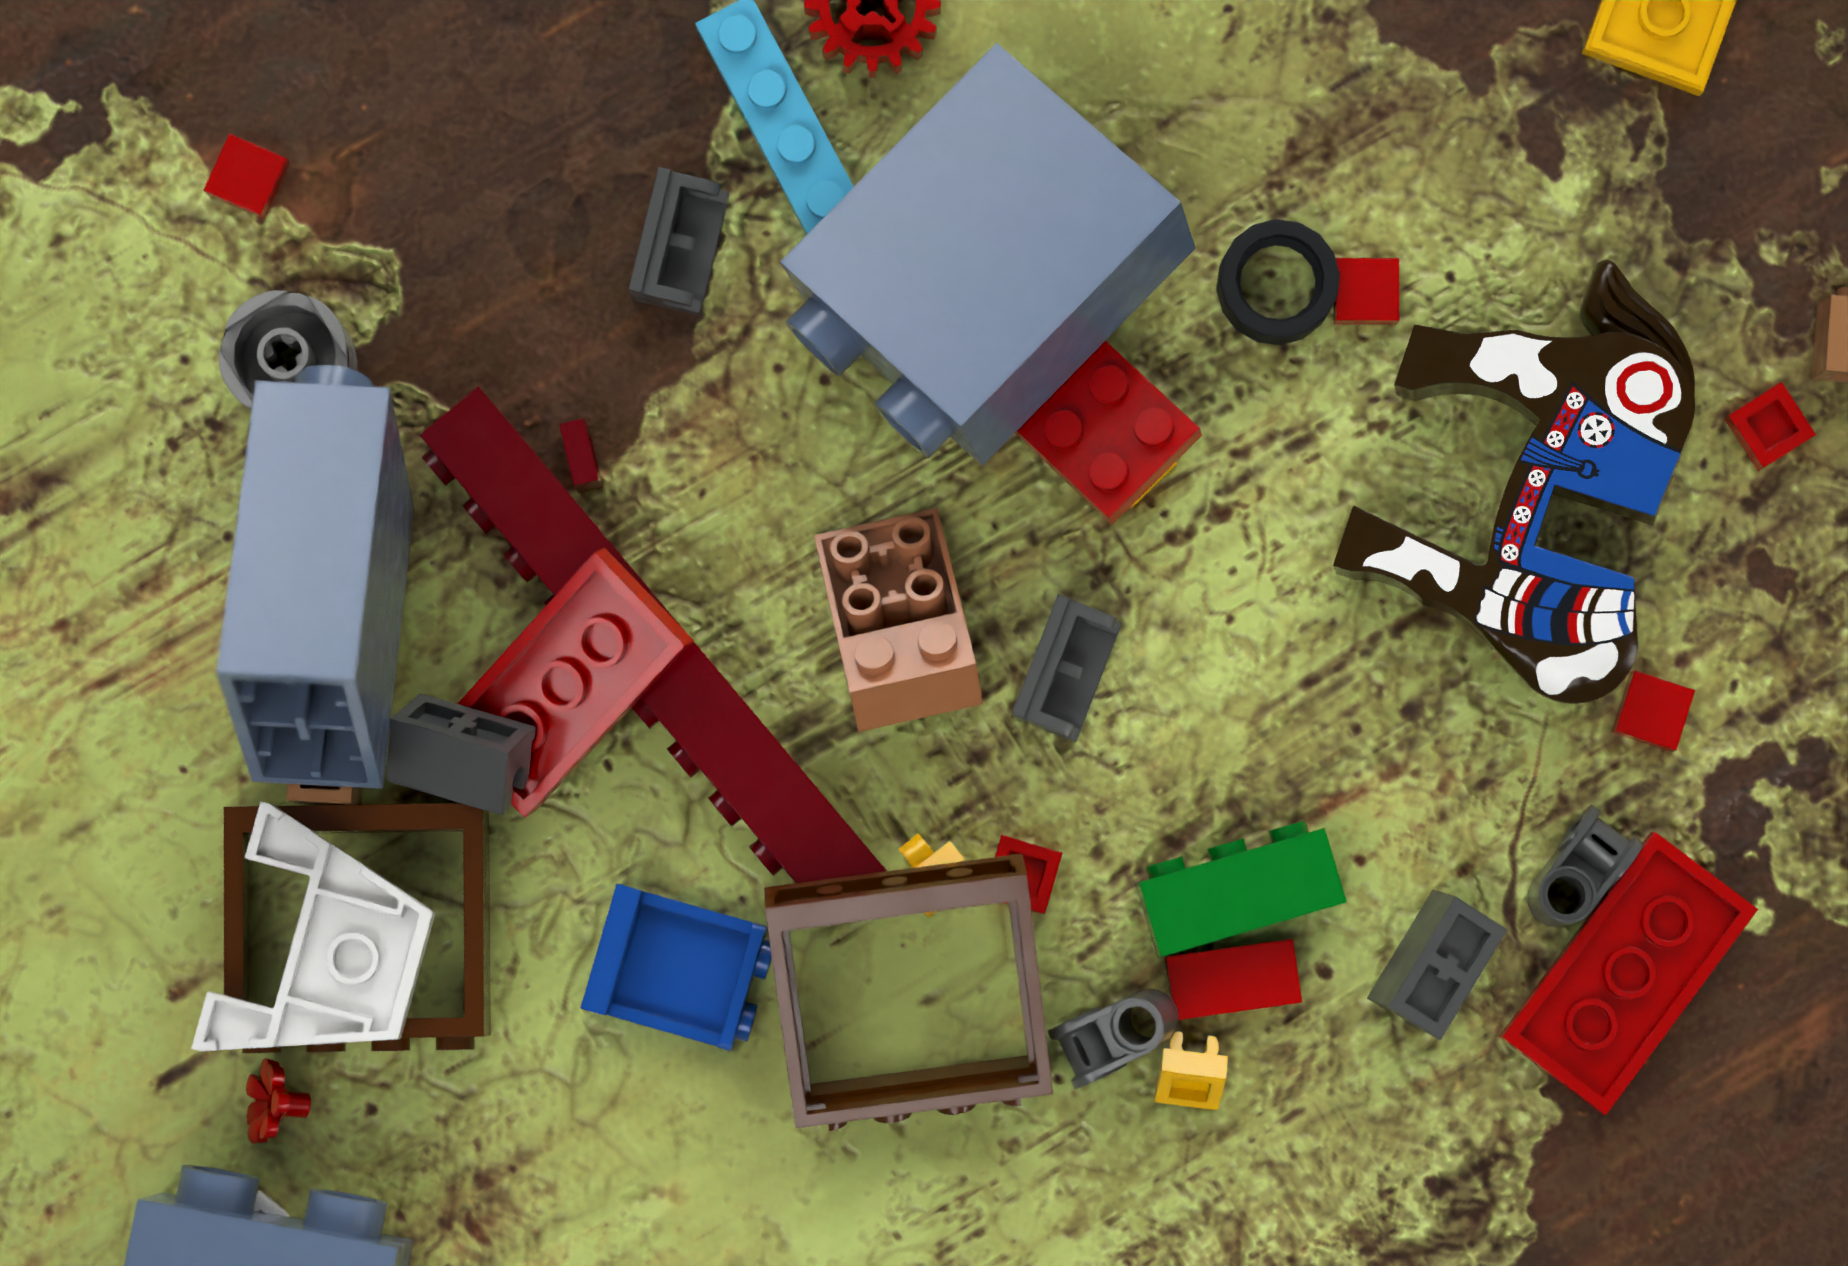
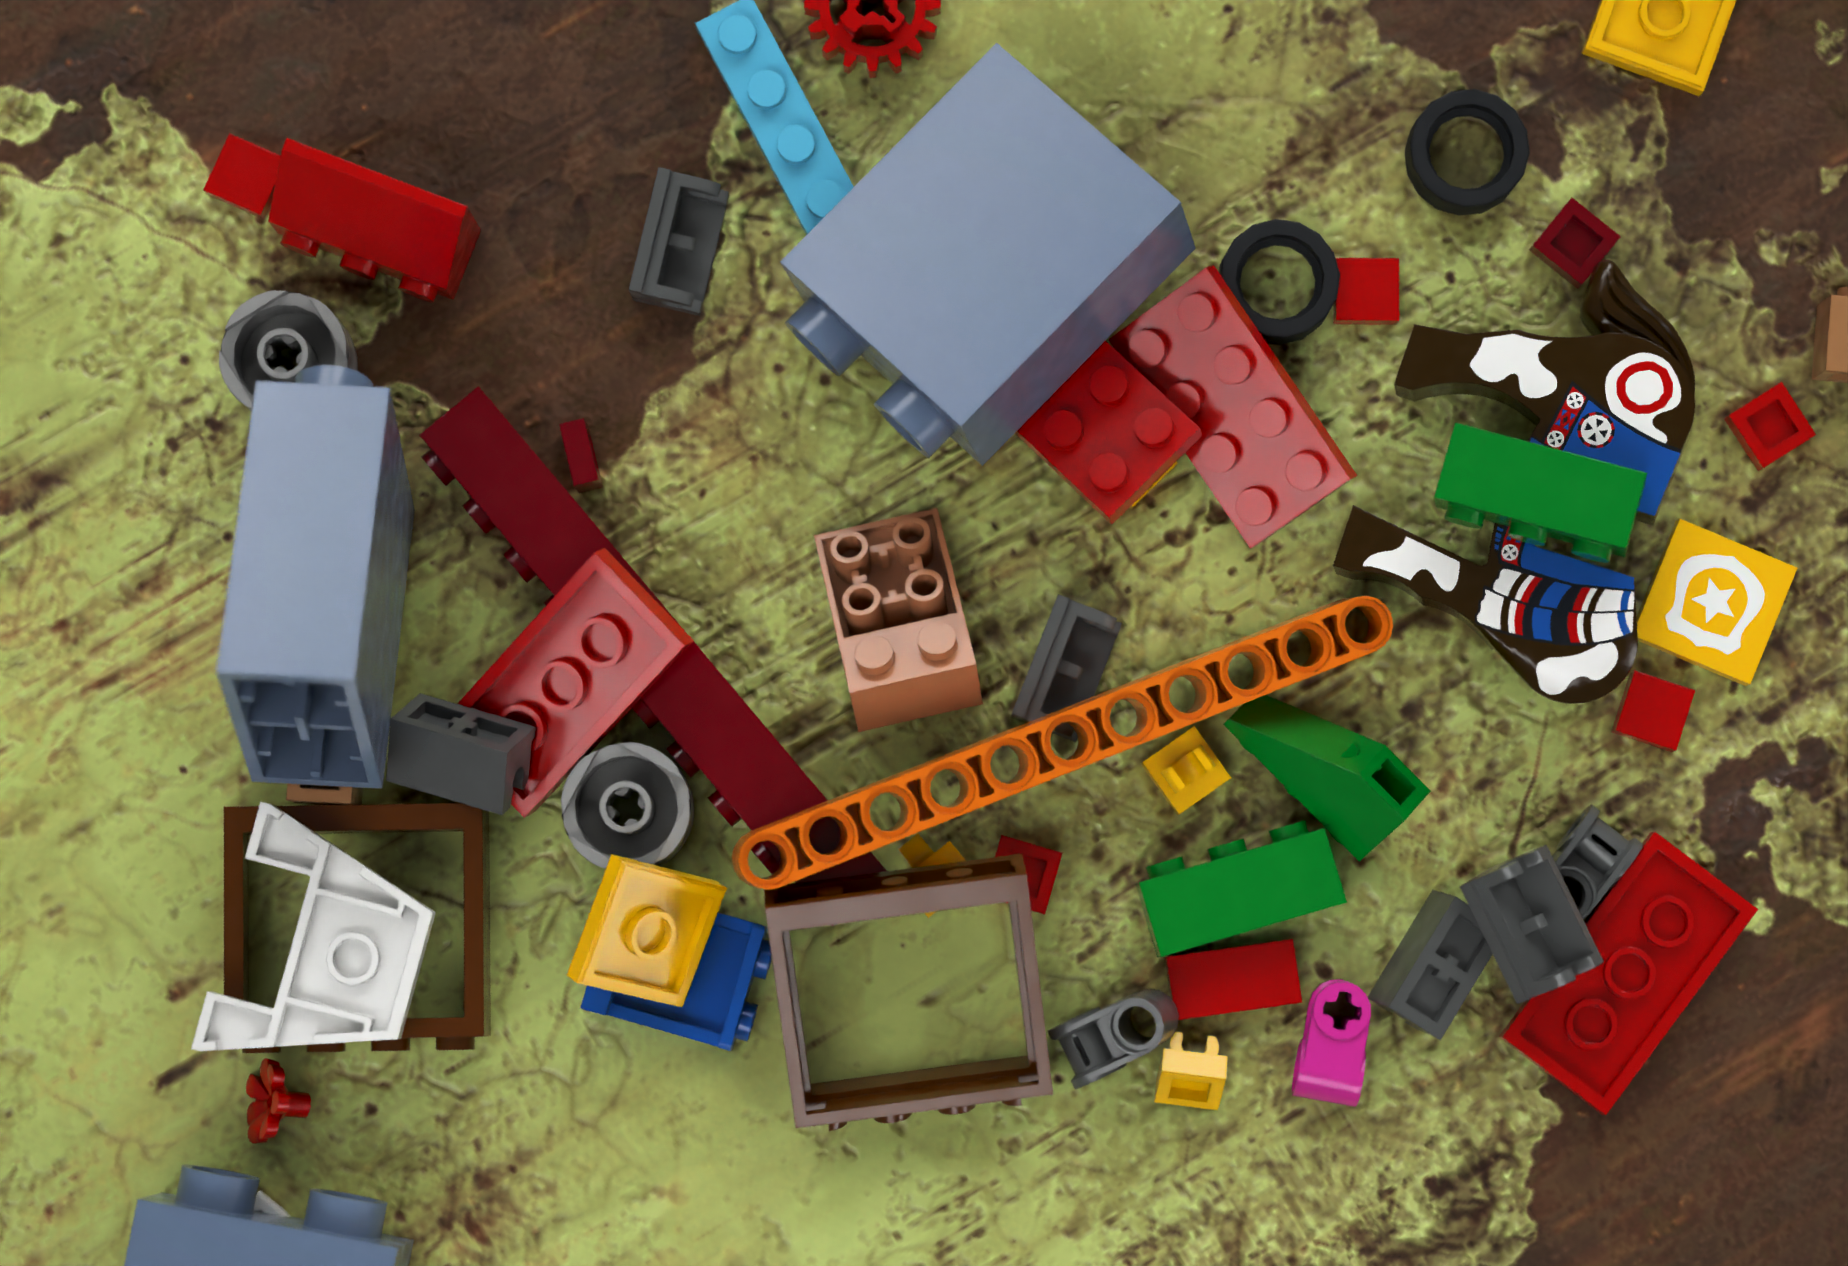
none -> red slope [268,138,481,303]
none -> light grey brick [561,742,695,869]
none -> yellow tile [566,854,727,1008]
none -> orange beam [732,595,1393,890]
none -> plate [1108,265,1357,549]
none -> yellow tile [1141,726,1231,815]
none -> green slope [1223,695,1431,861]
none -> dark pink piece [1291,979,1371,1107]
none -> black tyre [1404,89,1530,216]
none -> green brick [1434,422,1647,563]
none -> dark grey hinge [1460,845,1604,1004]
none -> dark red tile [1529,197,1621,289]
none -> yellow tile [1637,519,1798,686]

